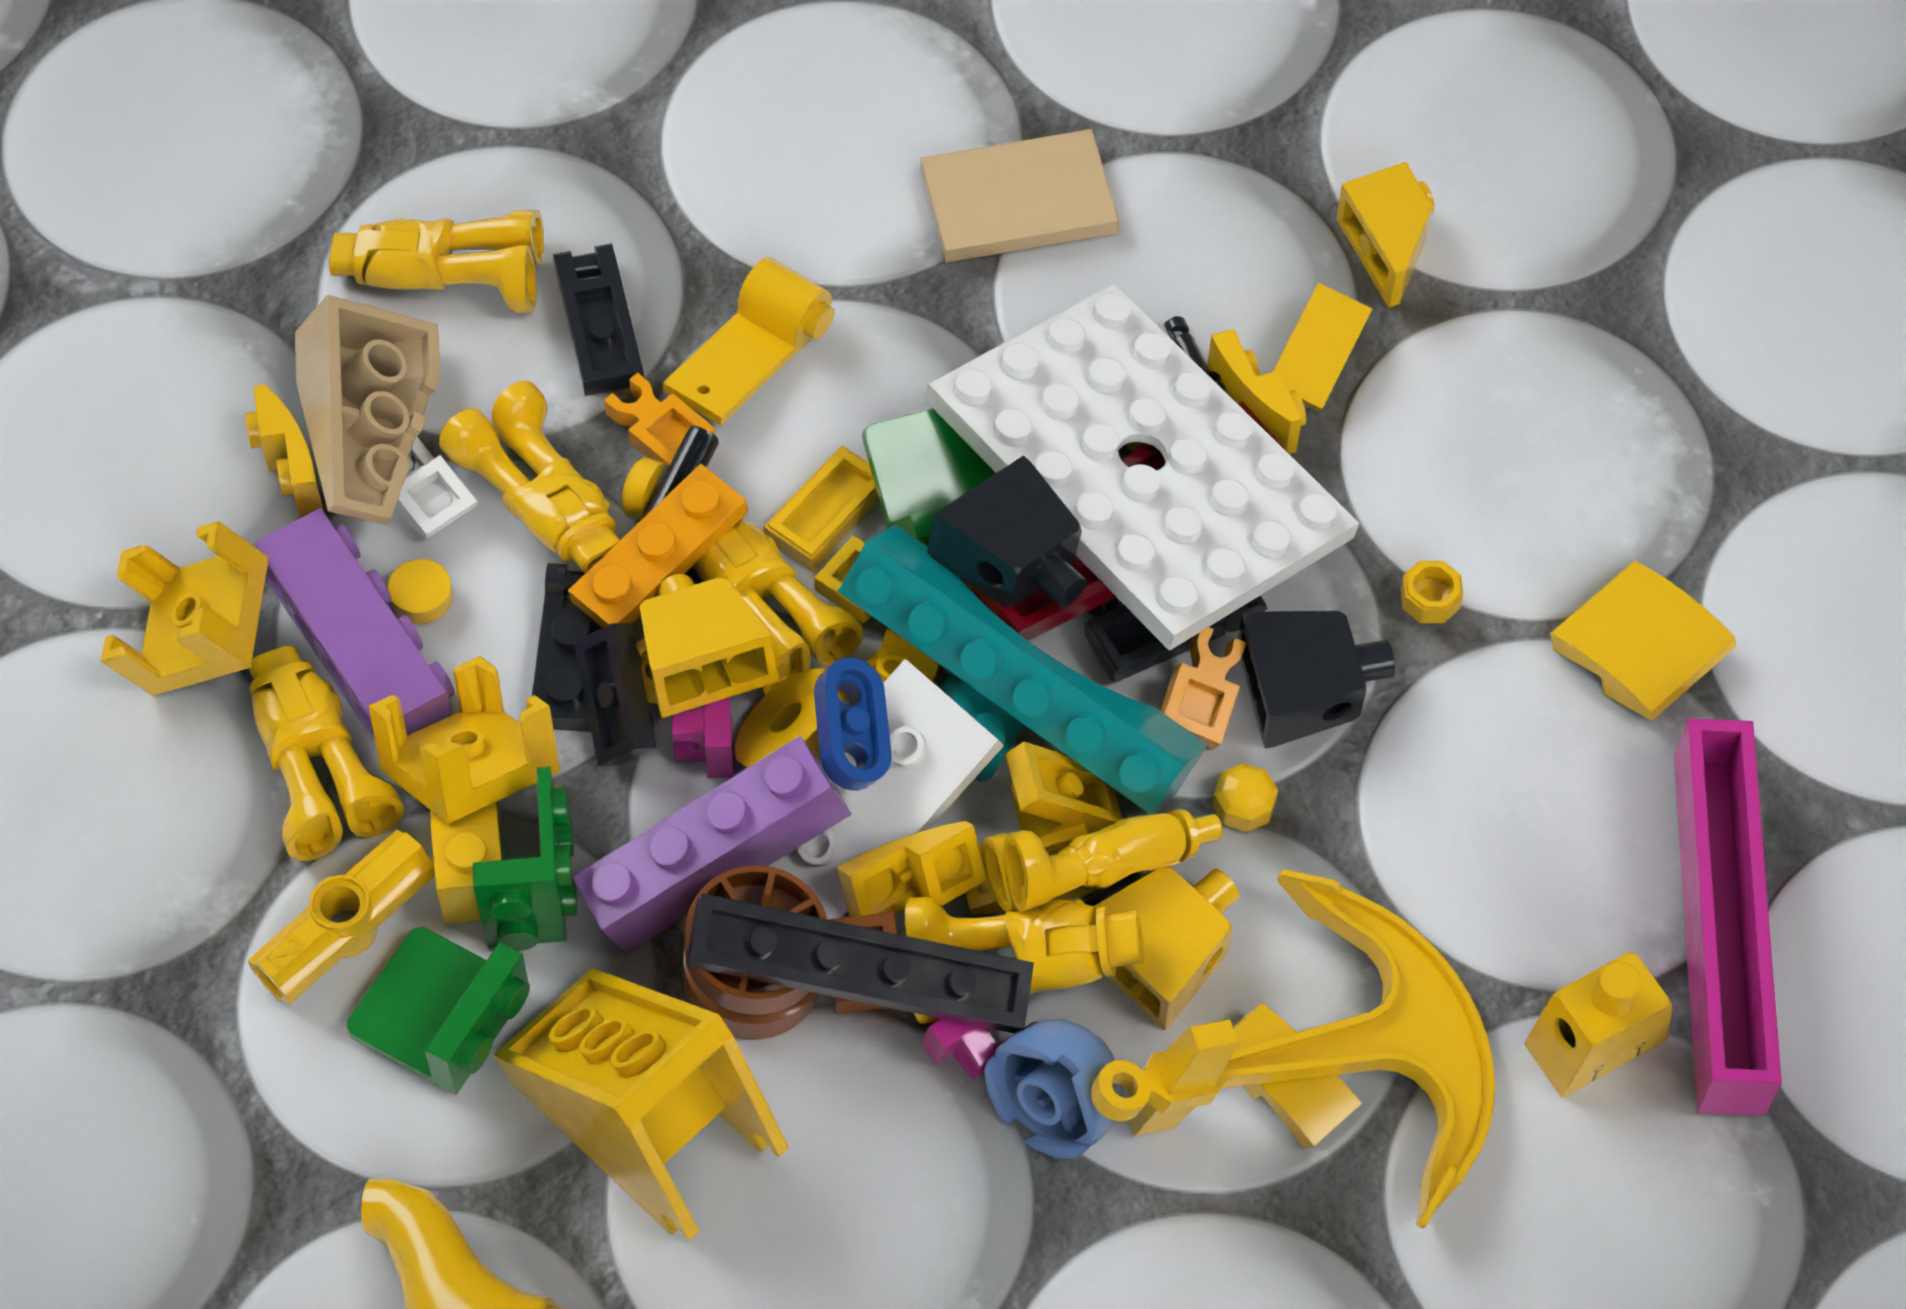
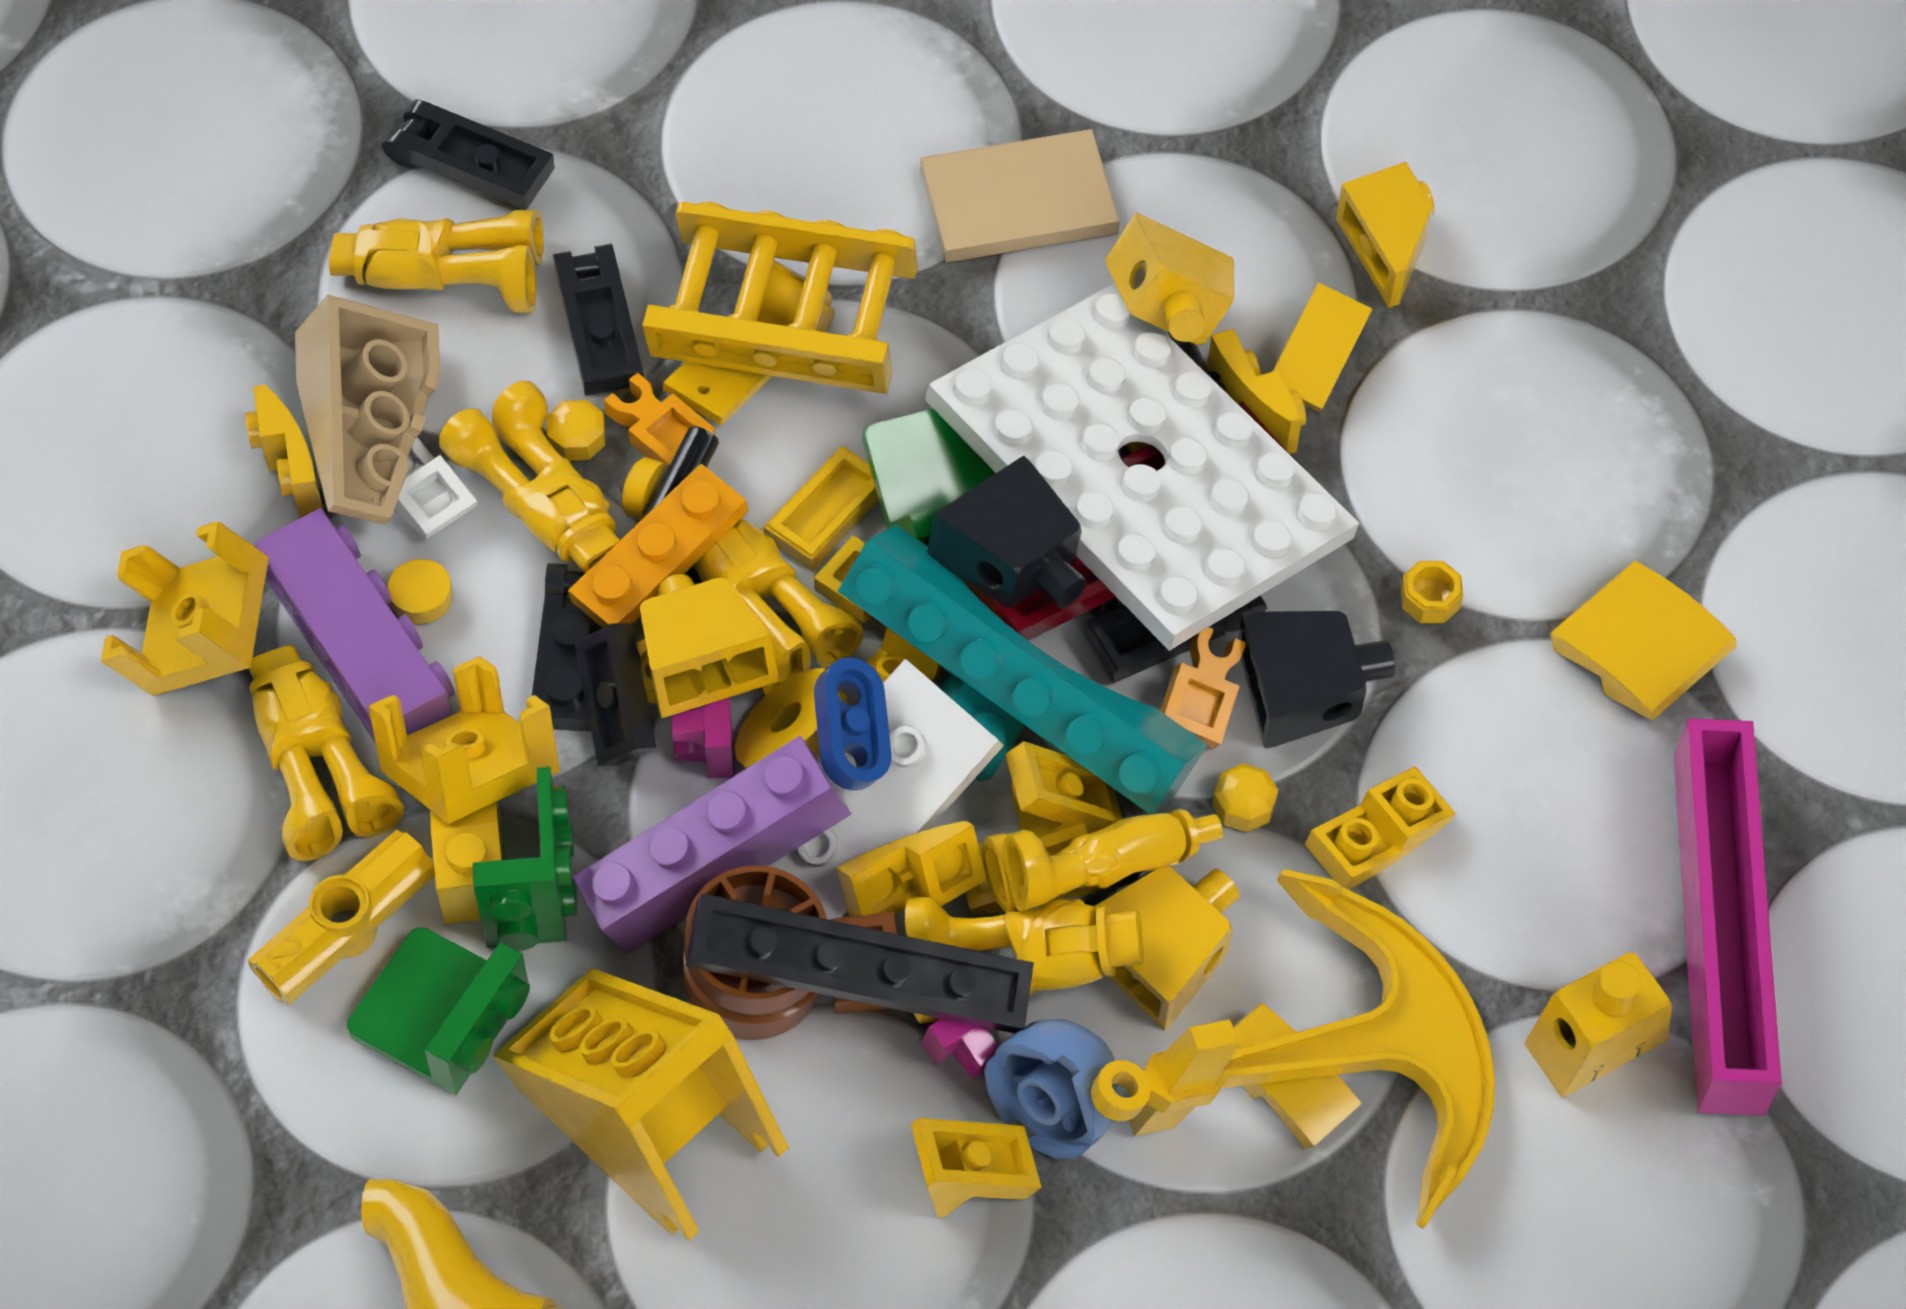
none -> black plate [382,100,555,210]
none -> yellow tile [546,399,605,461]
none -> yellow fence [642,201,918,394]
none -> yellow slope [911,1118,1042,1218]
none -> yellow torso [1105,212,1234,345]
none -> yellow slope [1304,766,1456,890]

